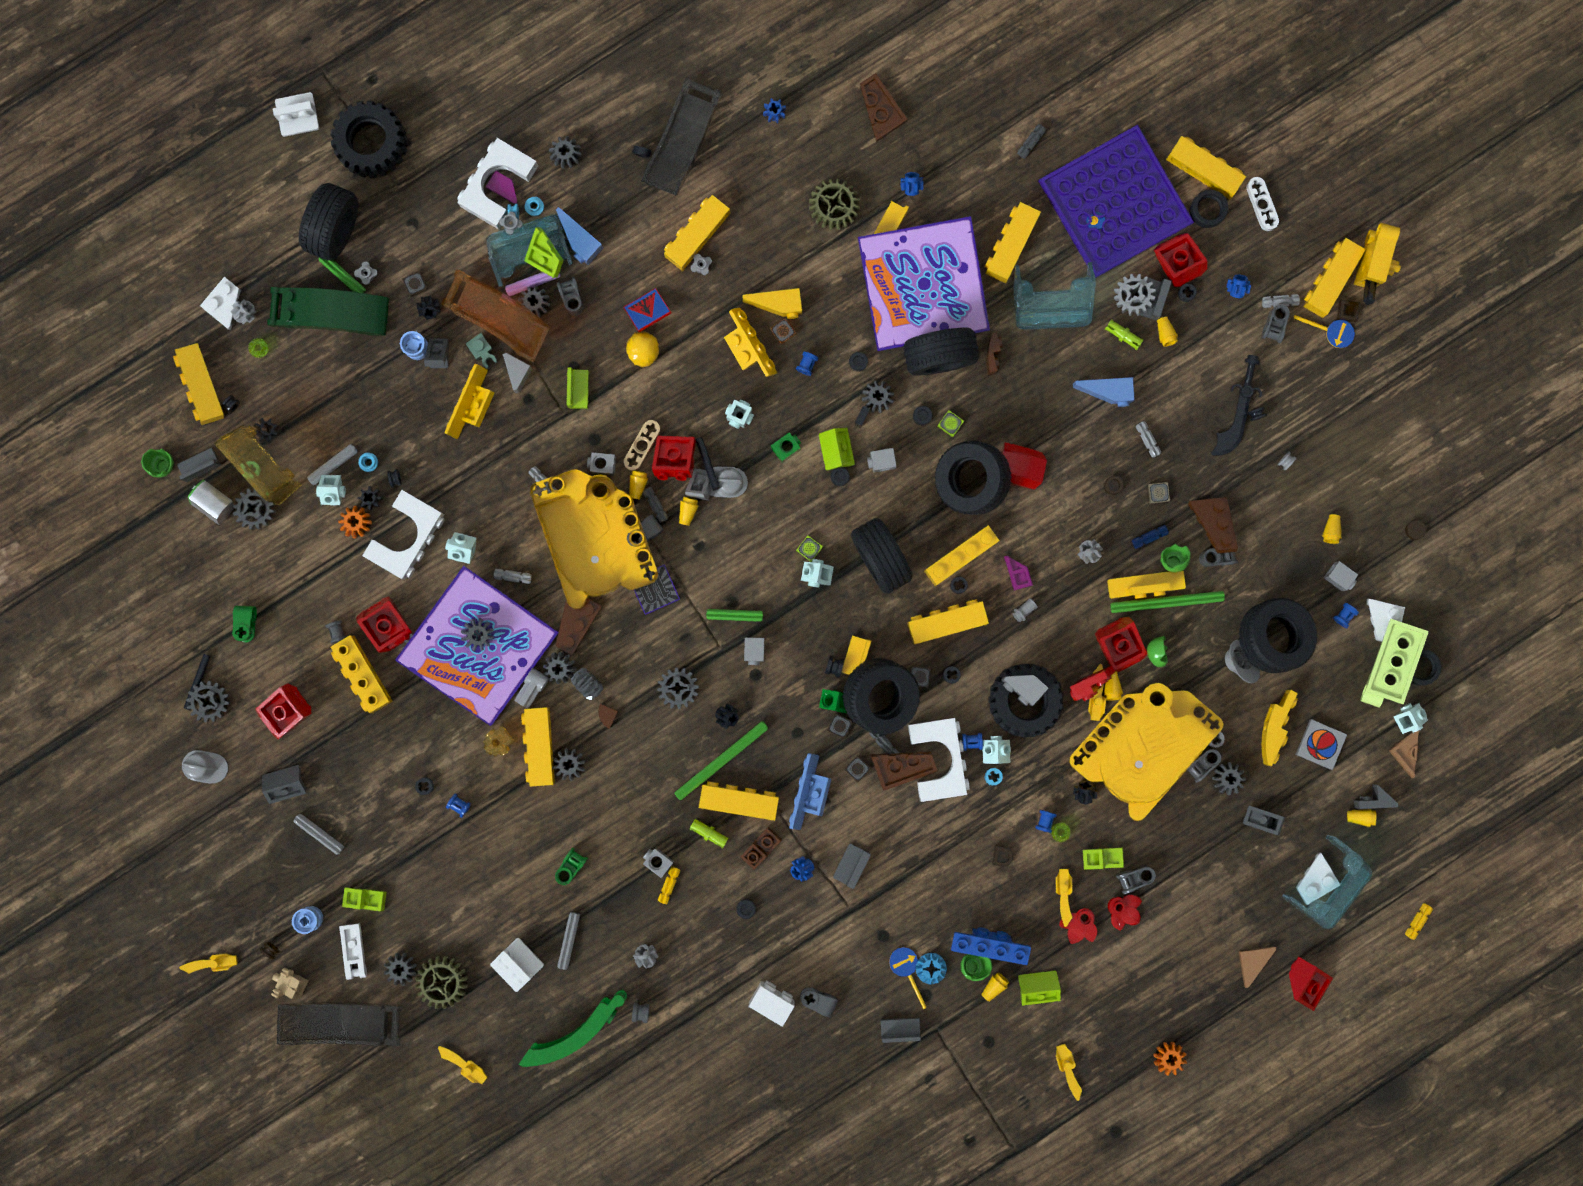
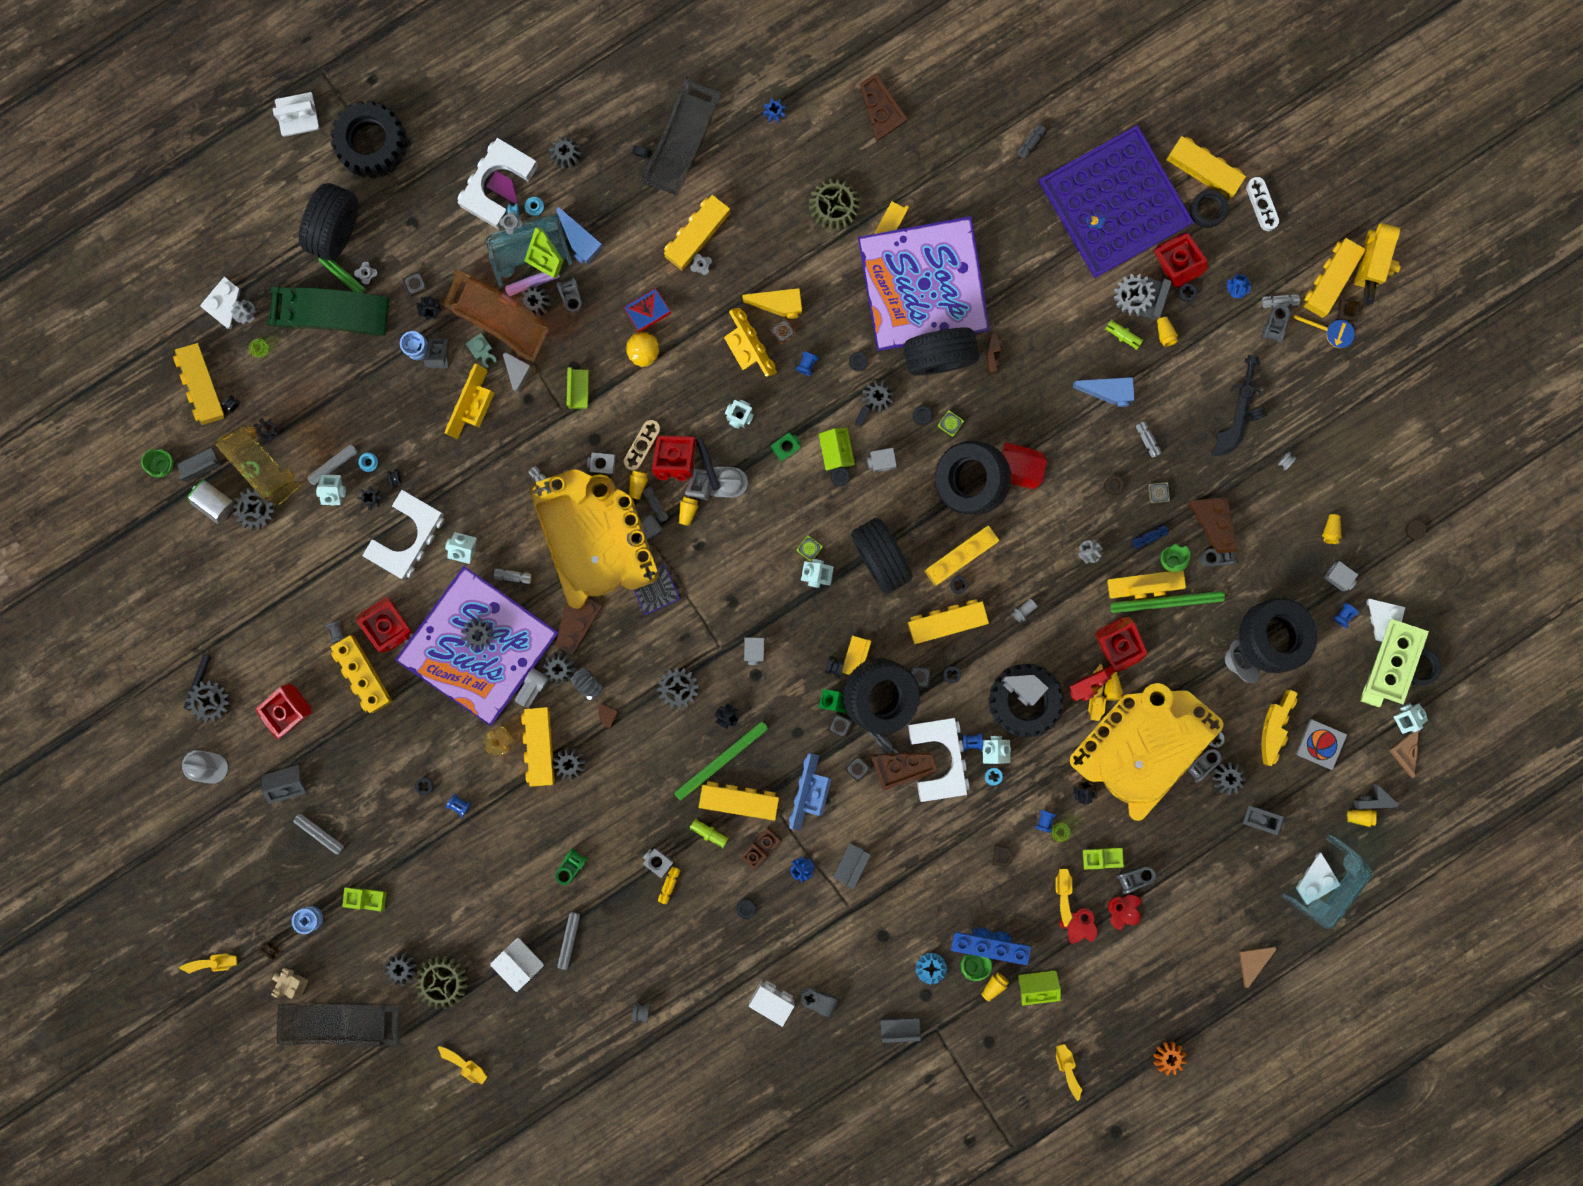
green piece [232,605,257,643] -> none
orange gear [338,506,372,539] -> none
white plate [339,923,367,980] -> none
green windscreen [519,990,627,1067] -> none
light grey gear [633,944,659,969] -> none
bright green axle [706,609,763,622] -> none
blue piece [889,947,926,1009] -> none
blue gear [901,172,923,196] -> none
yellow brick [985,202,1041,283] -> none
magenta tile [1004,556,1033,591] -> none
clear light blue windscreen [1014,262,1096,330] -> none
bright green hair [1147,636,1167,667] -> none
red slope [1289,957,1333,1011] -> none
yellow axle [1405,904,1433,940] -> none

